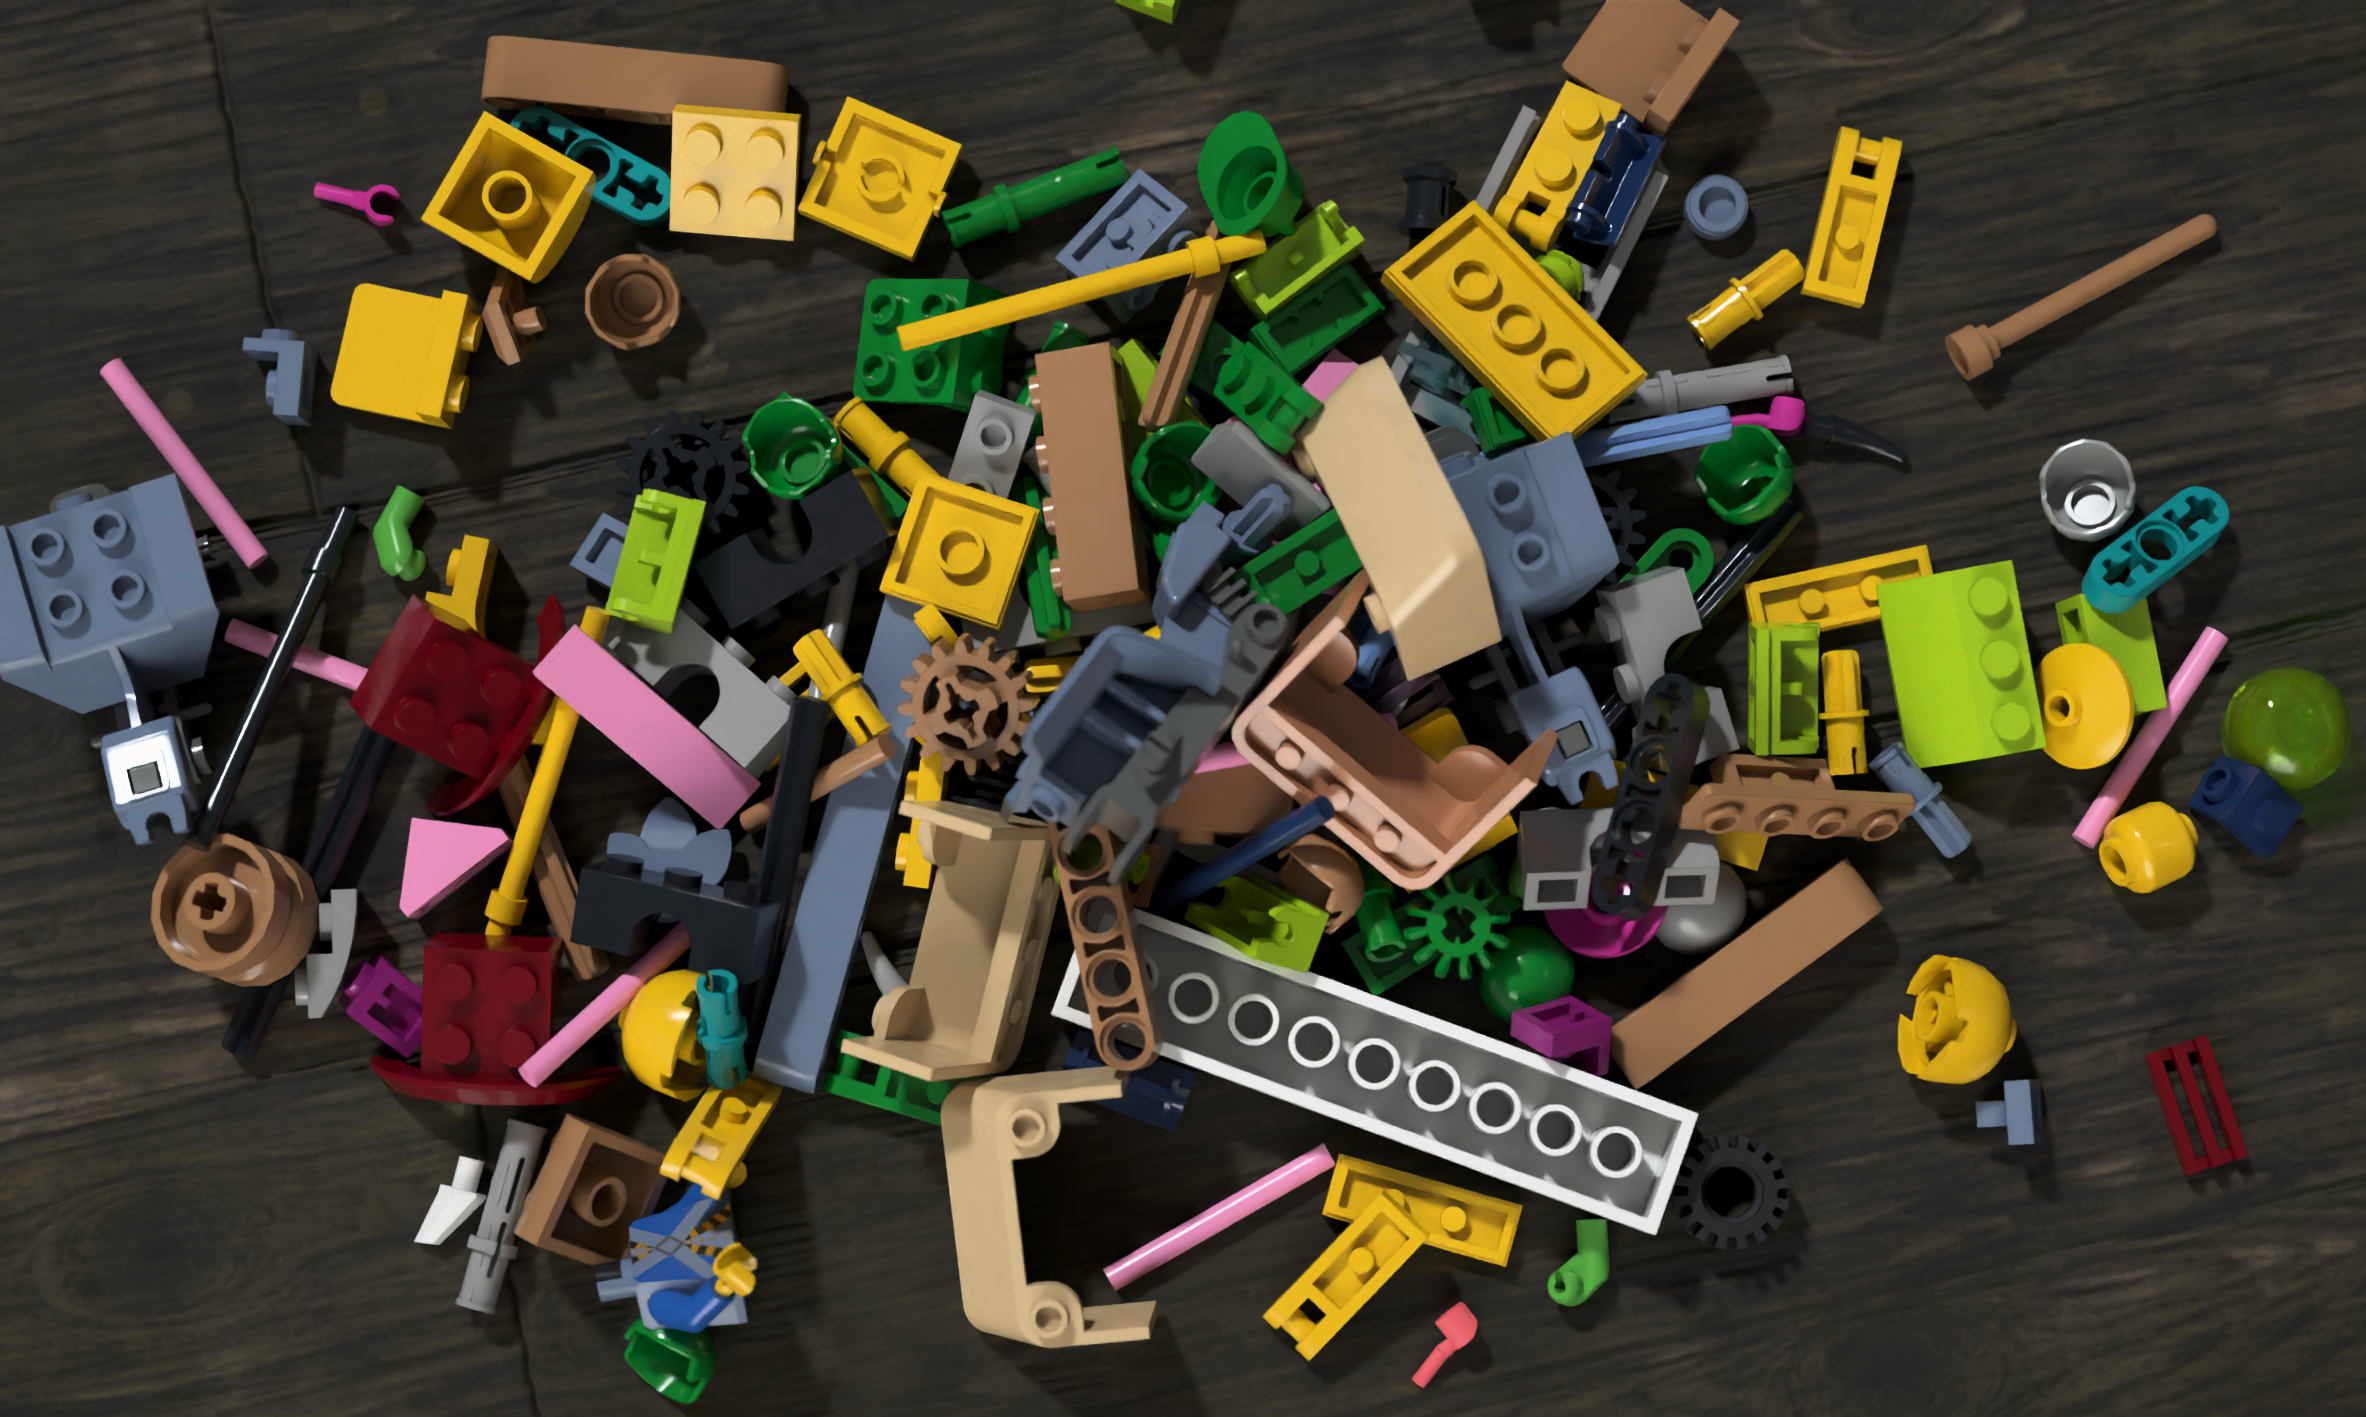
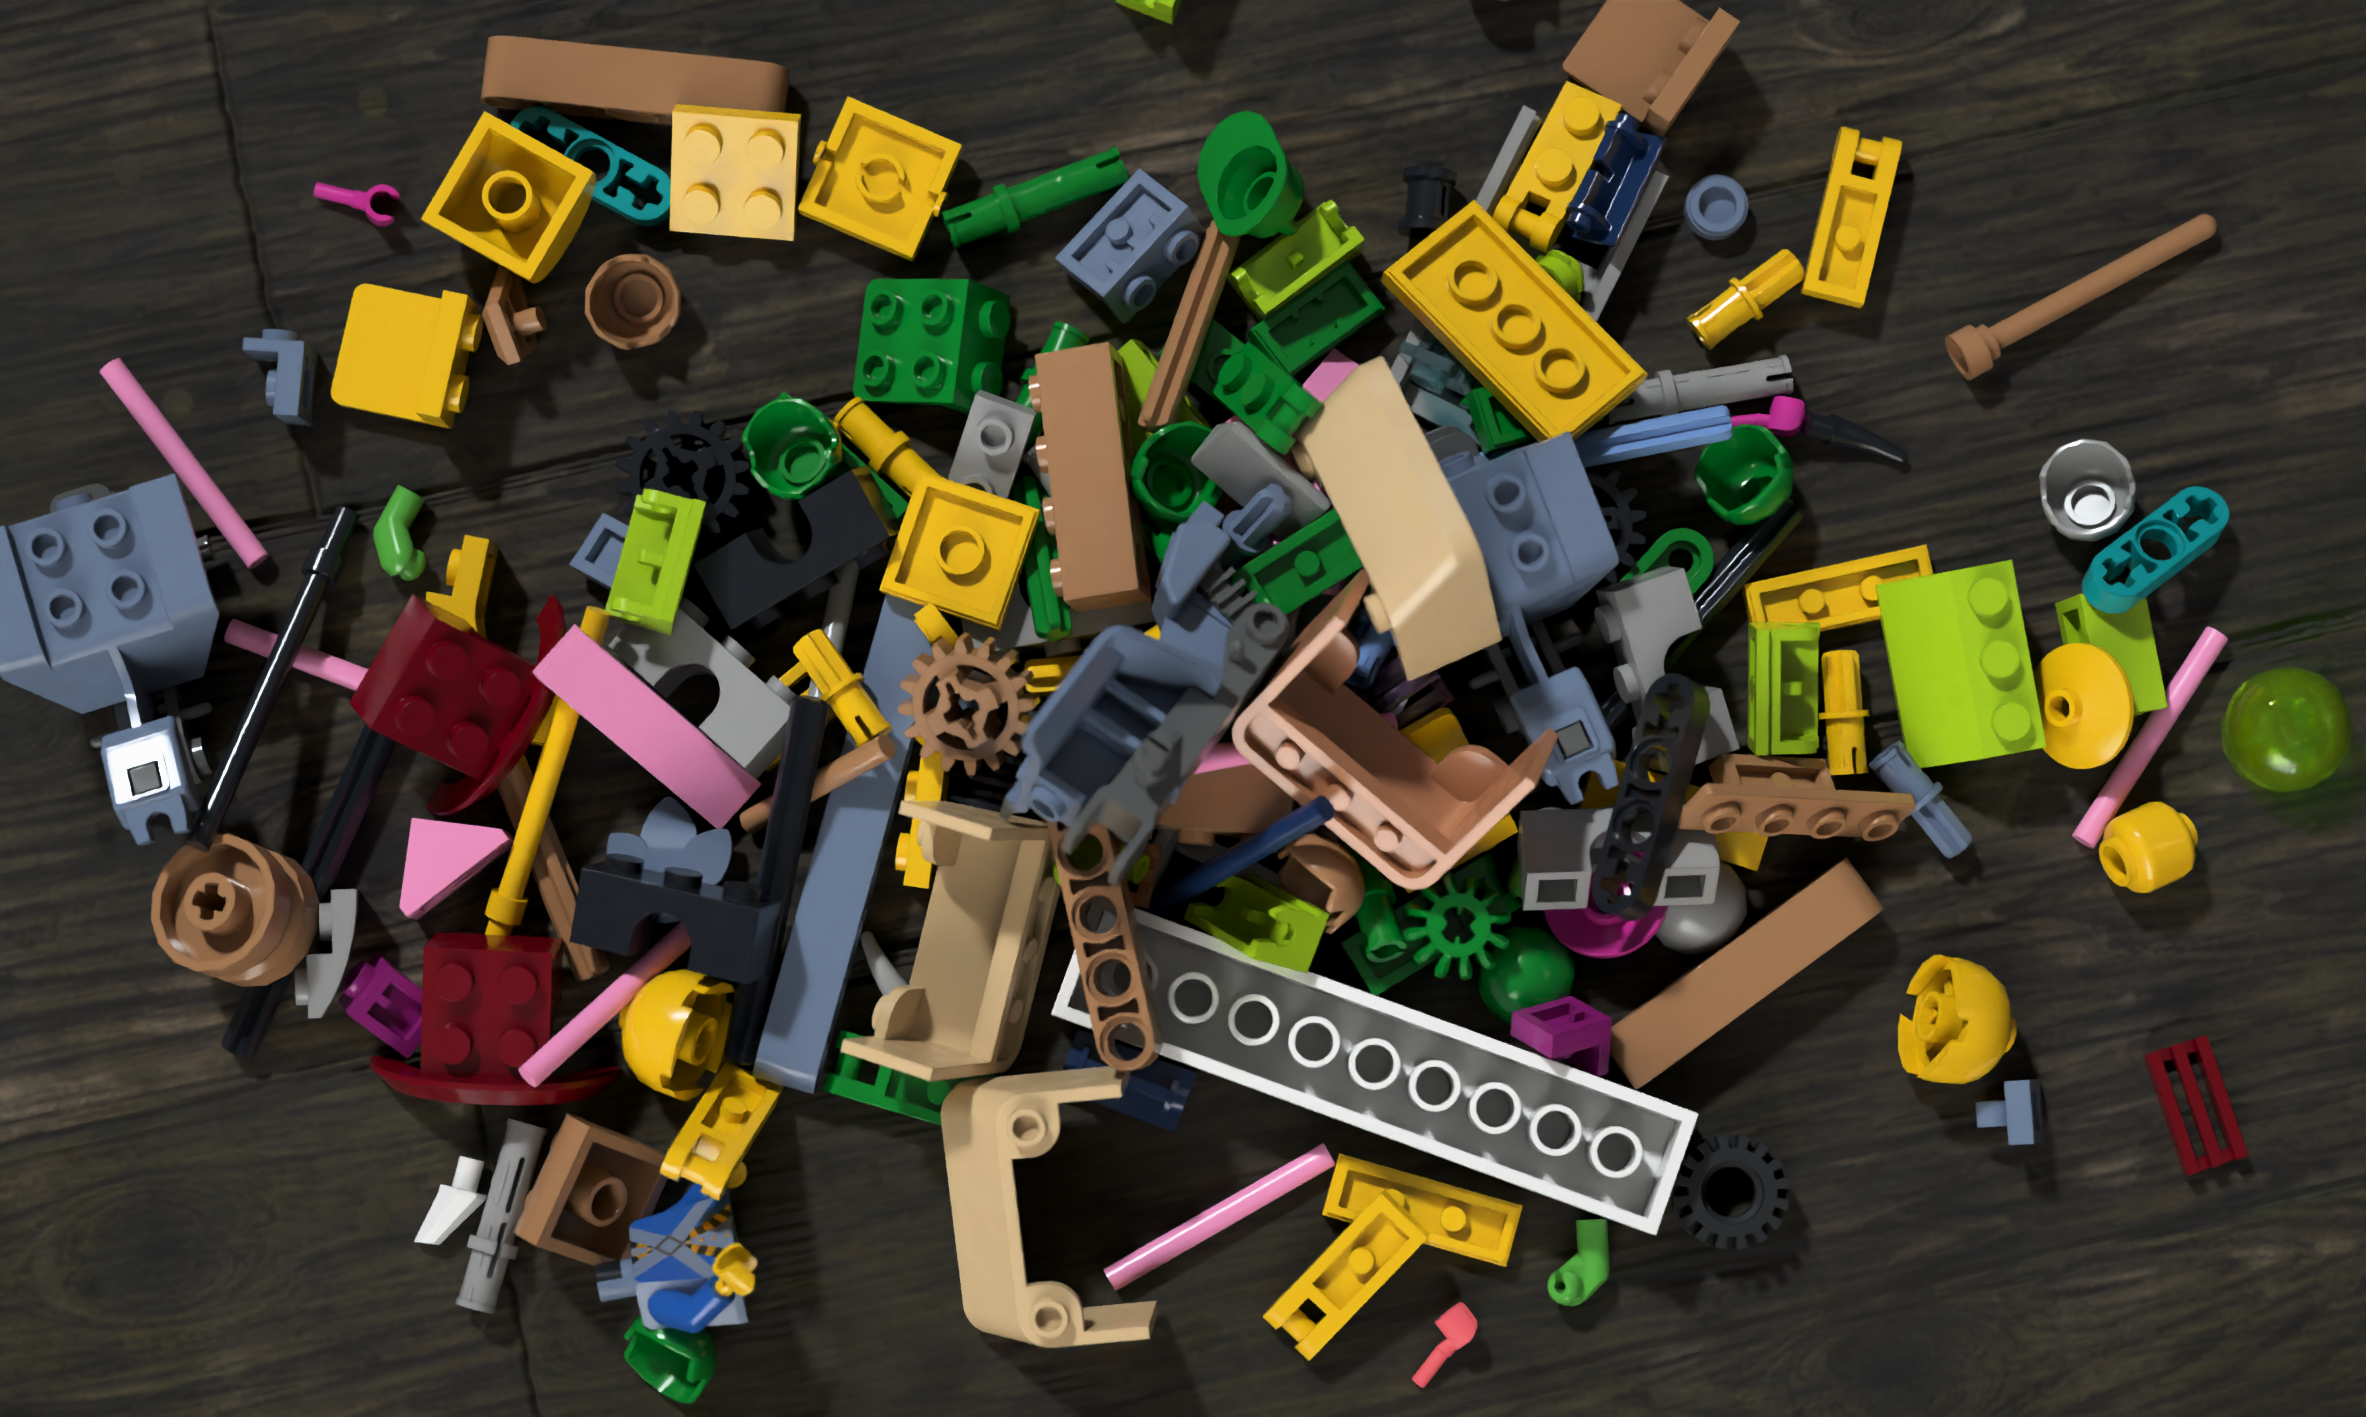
teal pin [696,969,748,1089] -> none
yellow bar [896,228,1267,352] -> none
dark blue bracket [2188,755,2305,860] -> none

